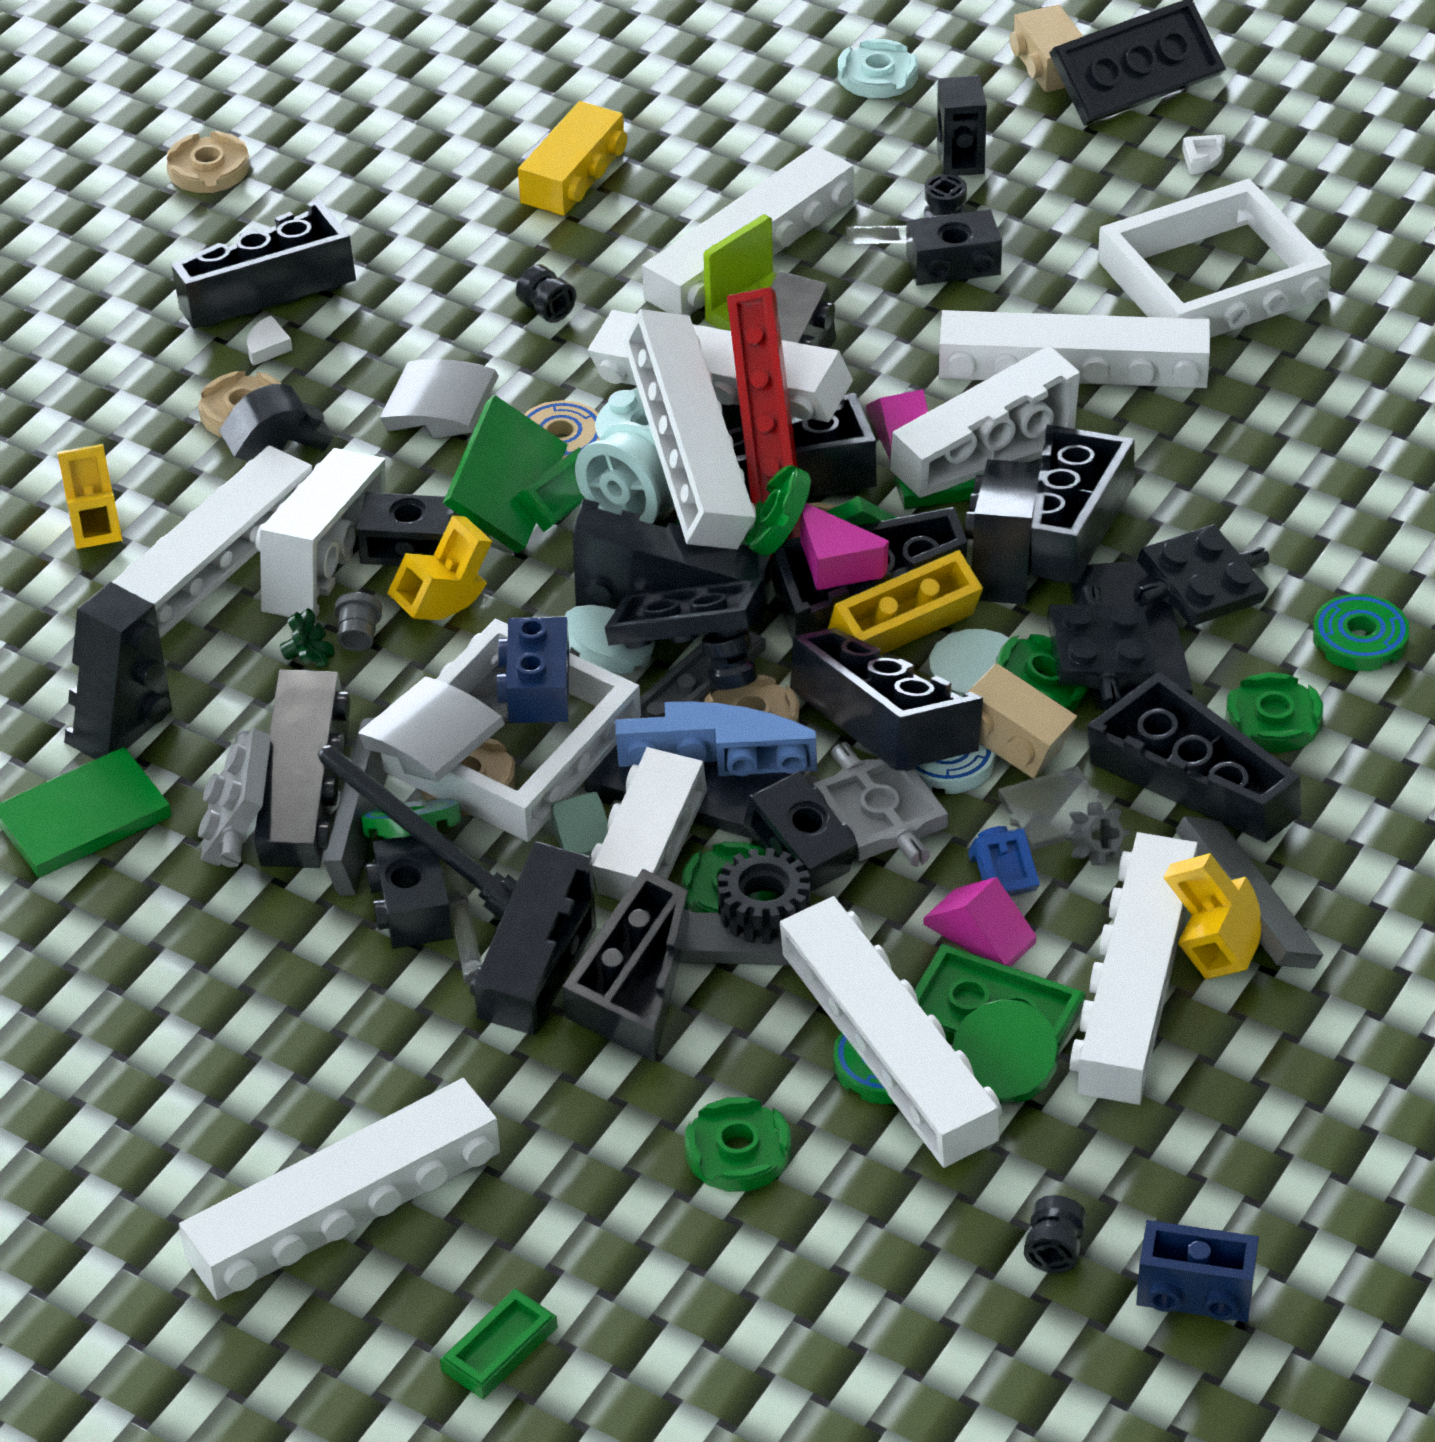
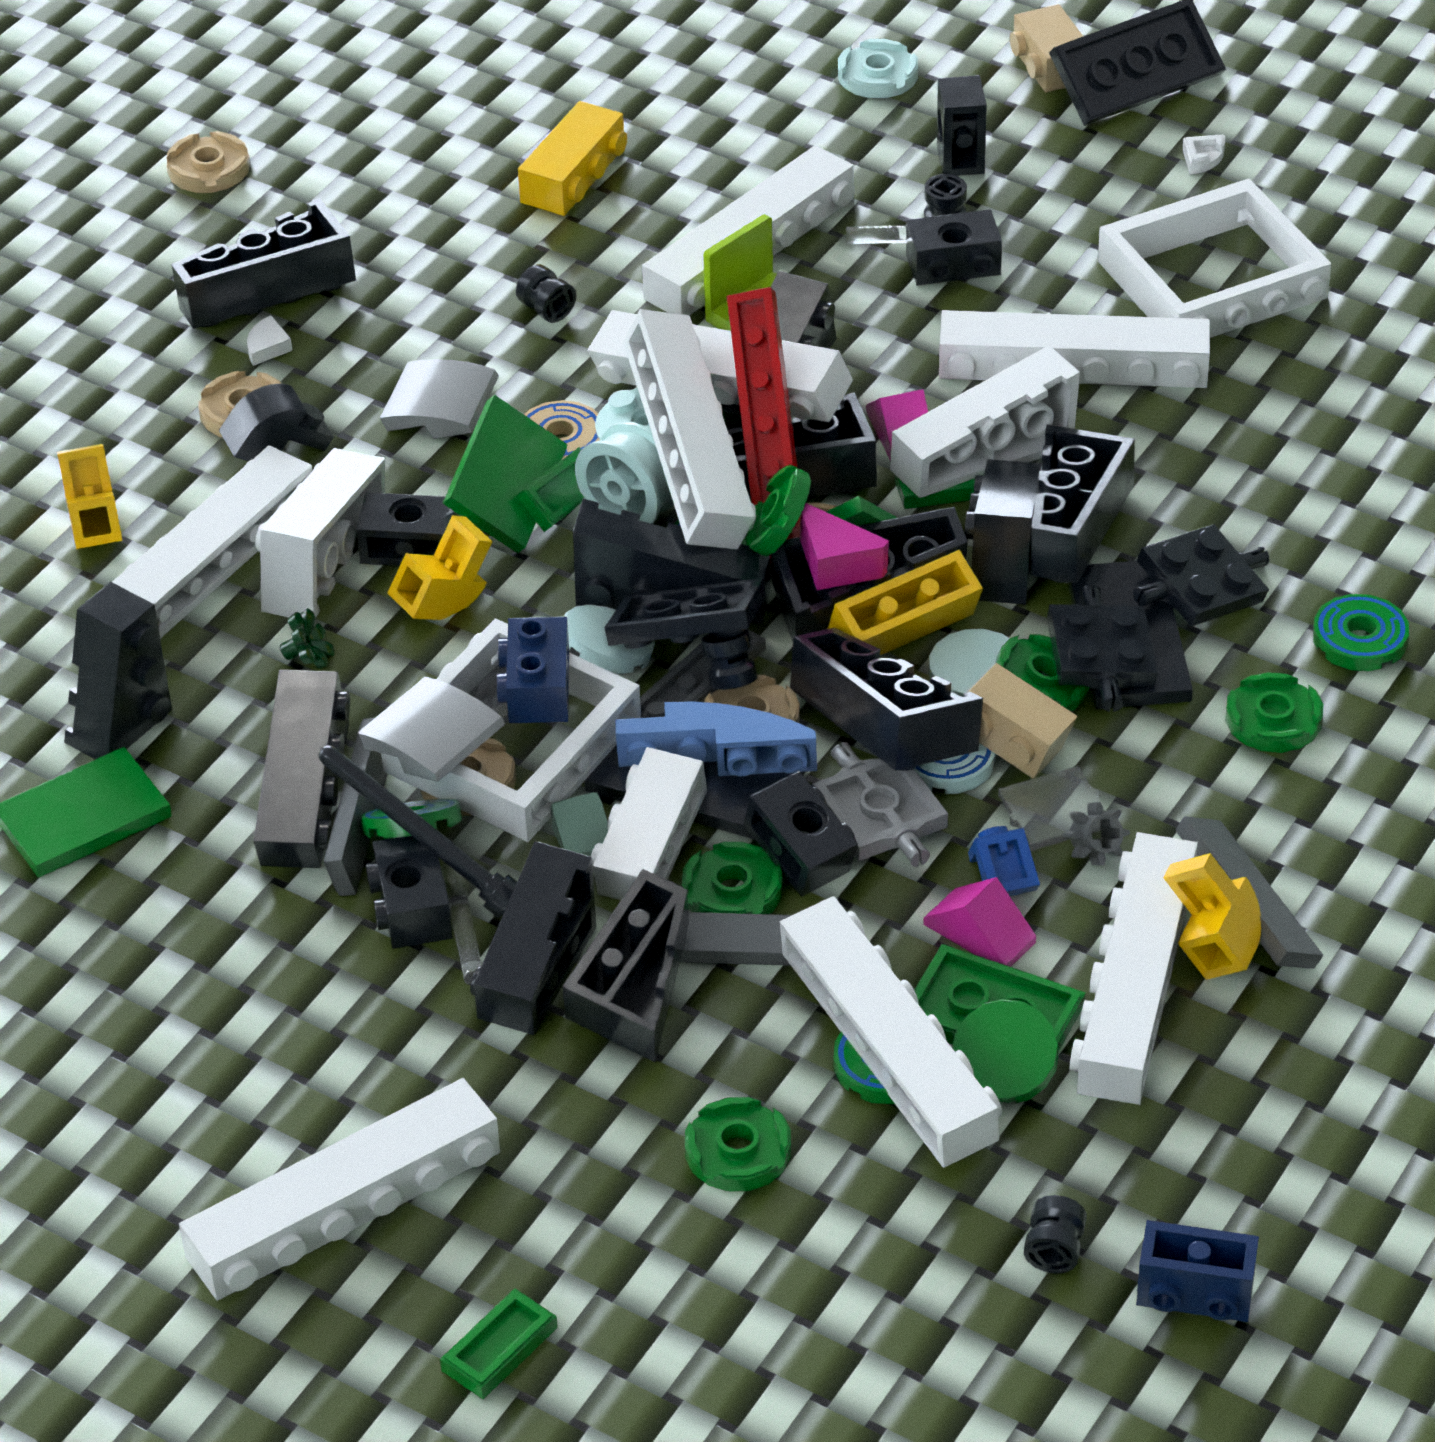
light grey plate [198,728,271,867] -> none
dark grey piece [334,592,383,651] -> none
black tyre [718,848,811,944] -> none
black wedge [1087,671,1302,843] -> none

